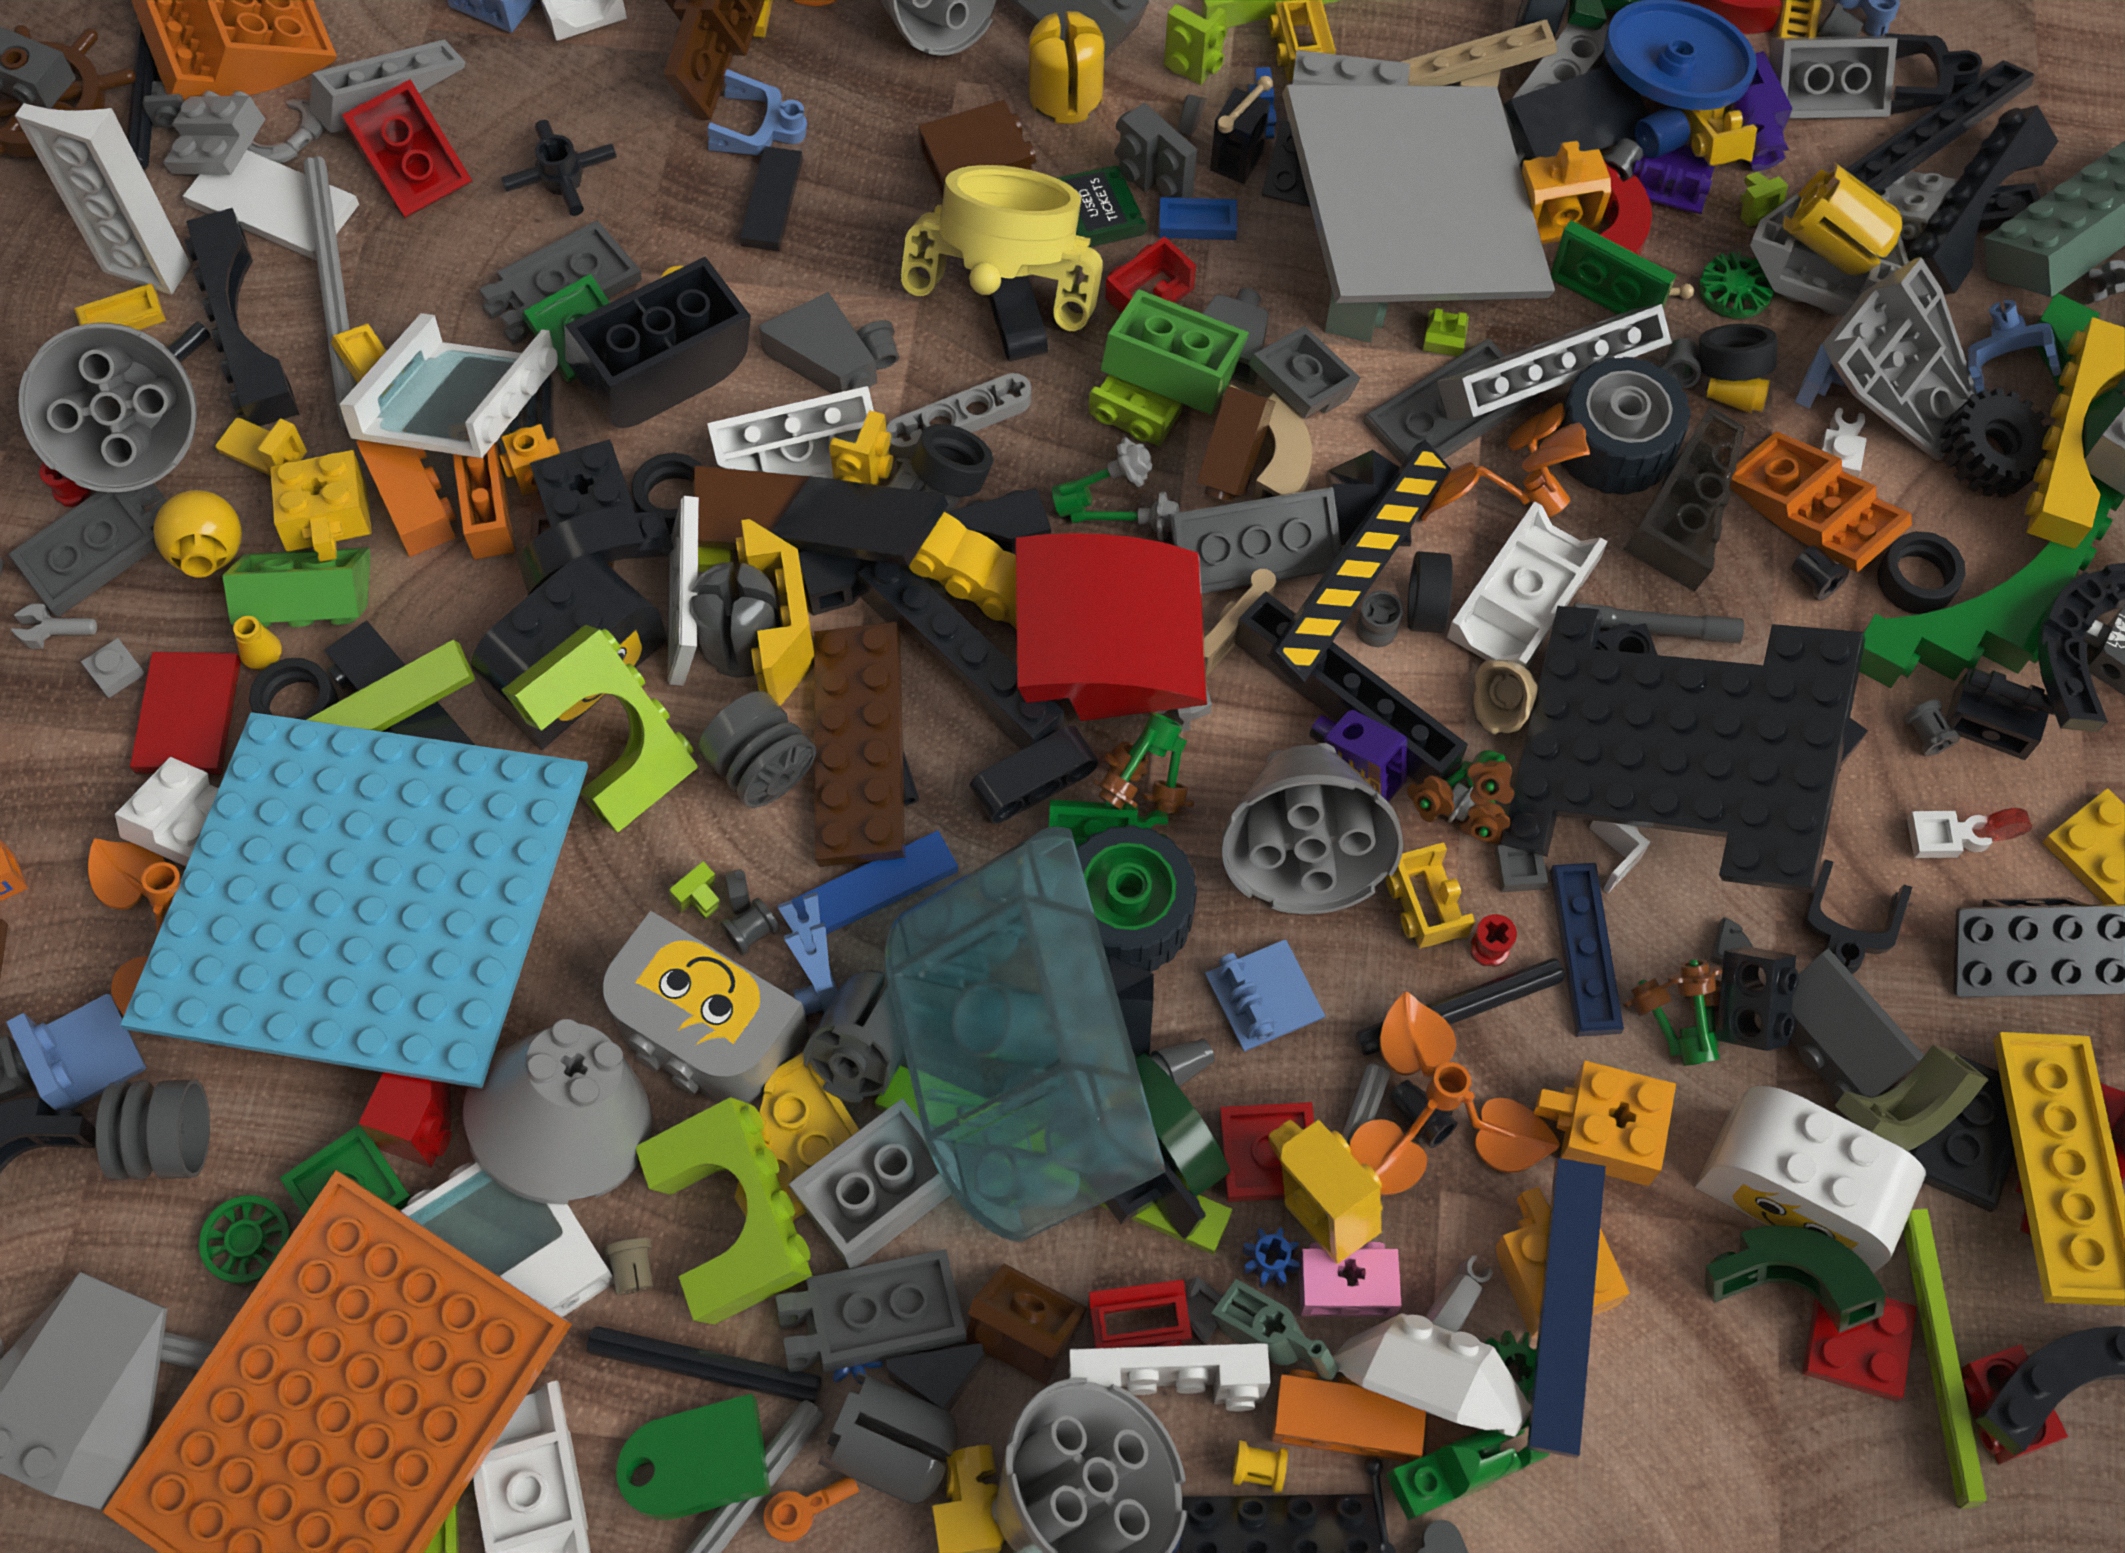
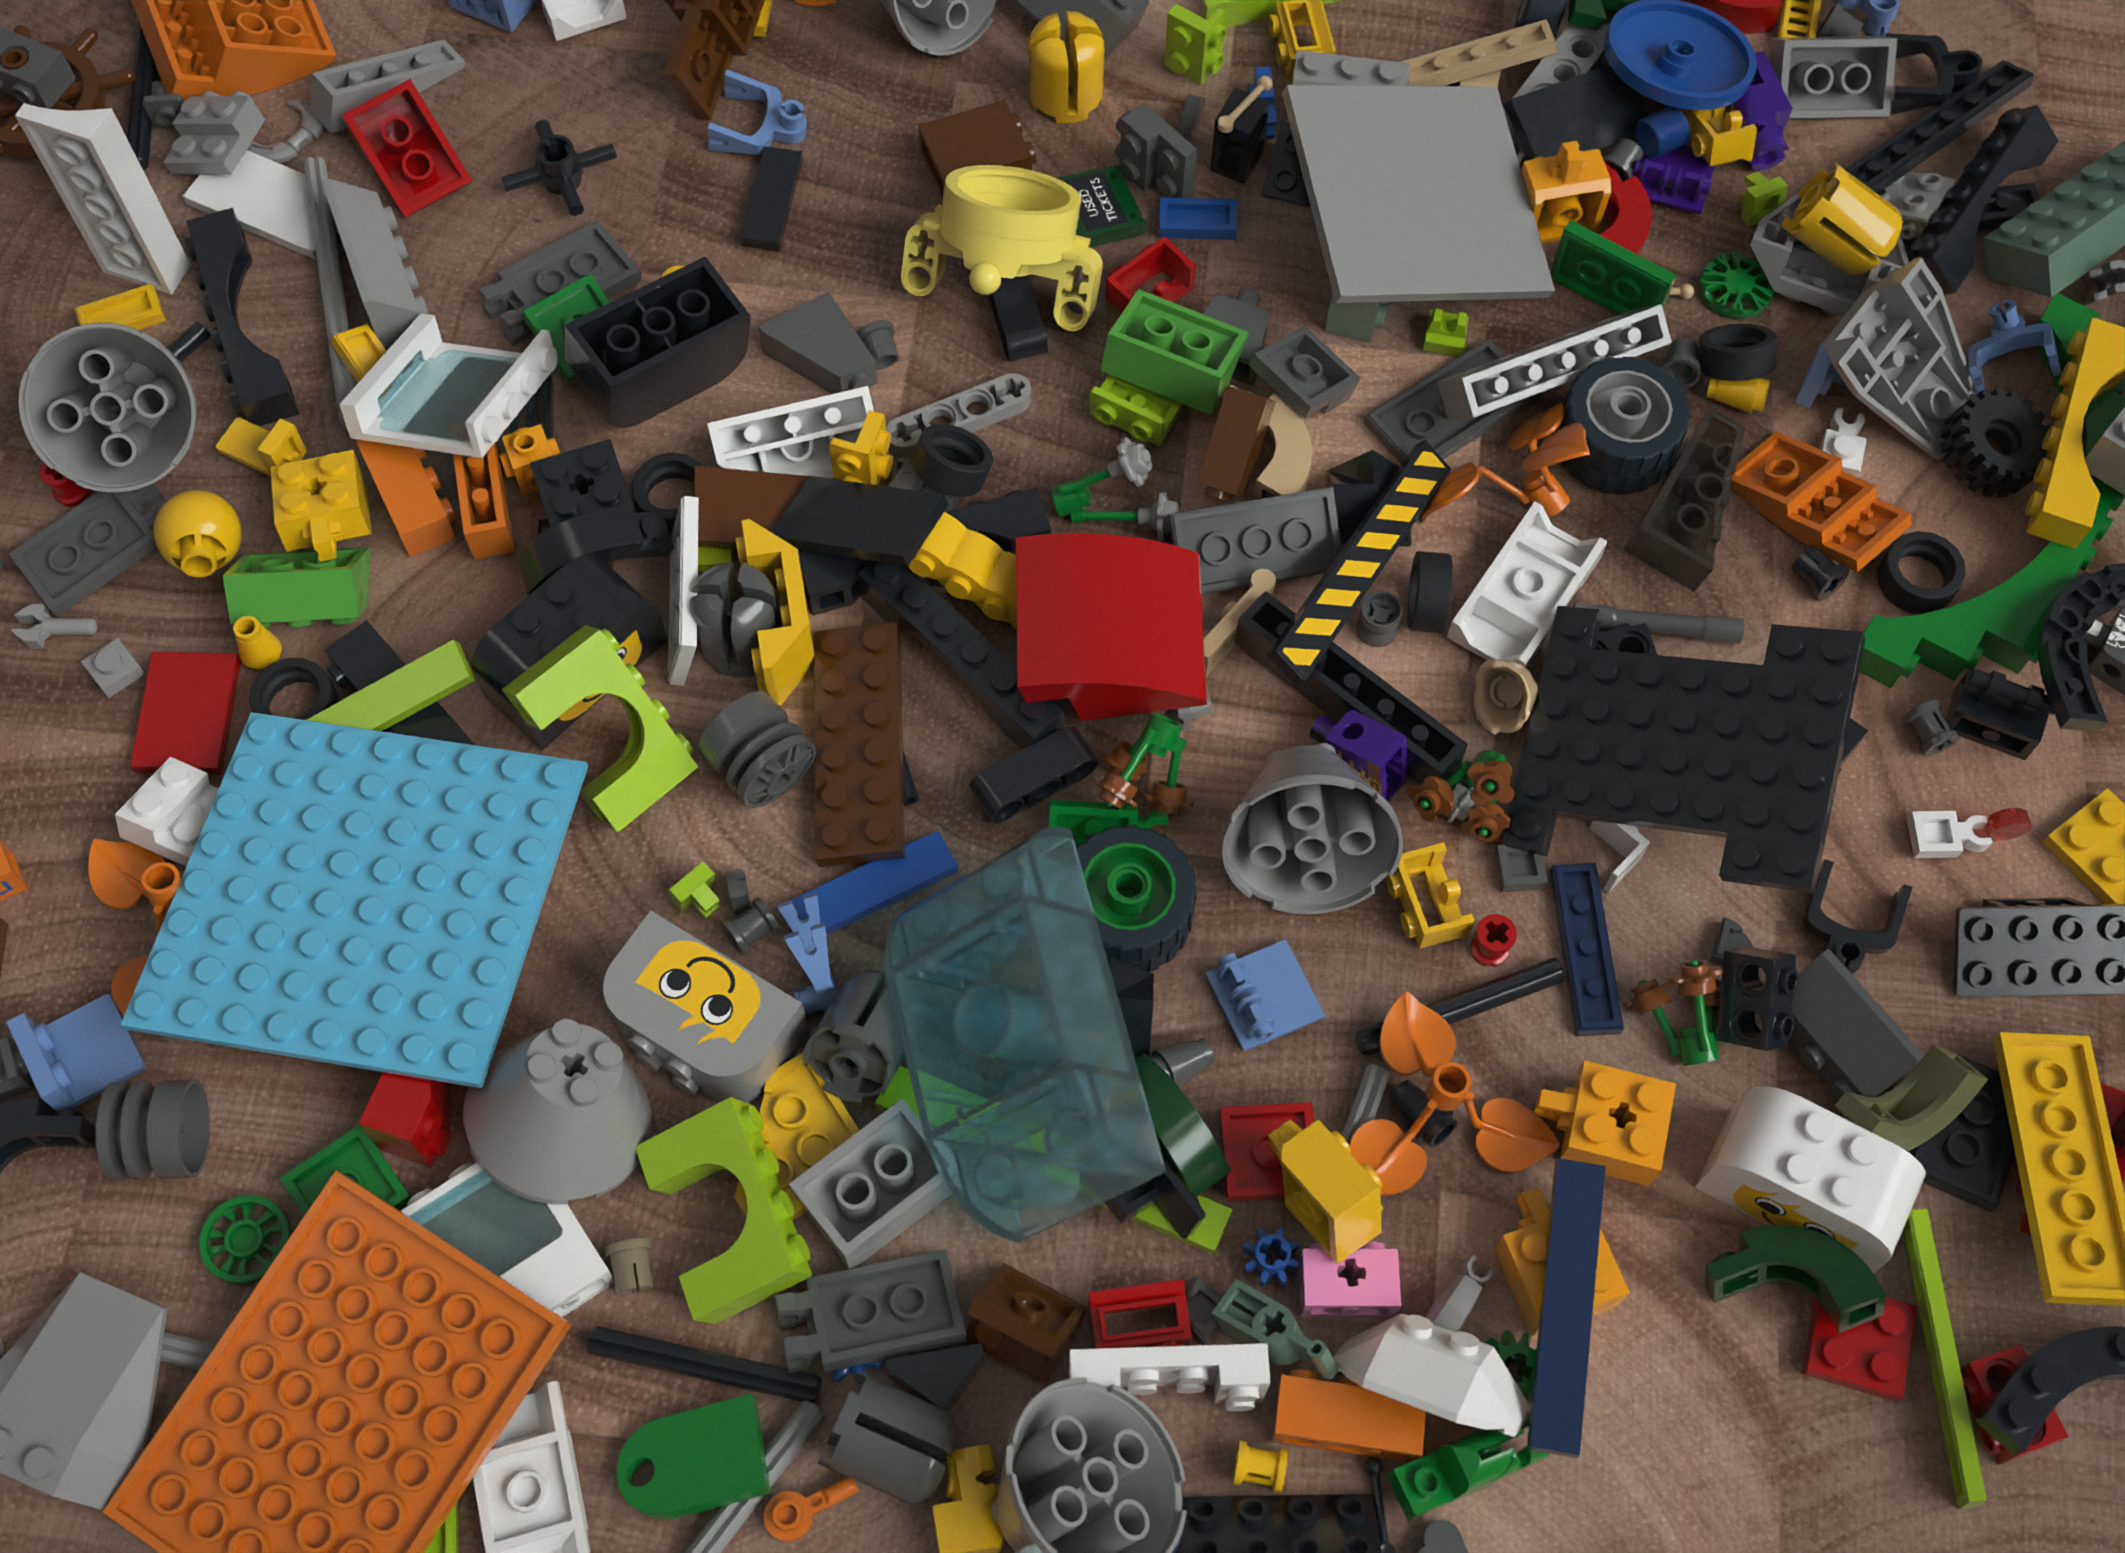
none -> light grey slope [321,179,429,349]

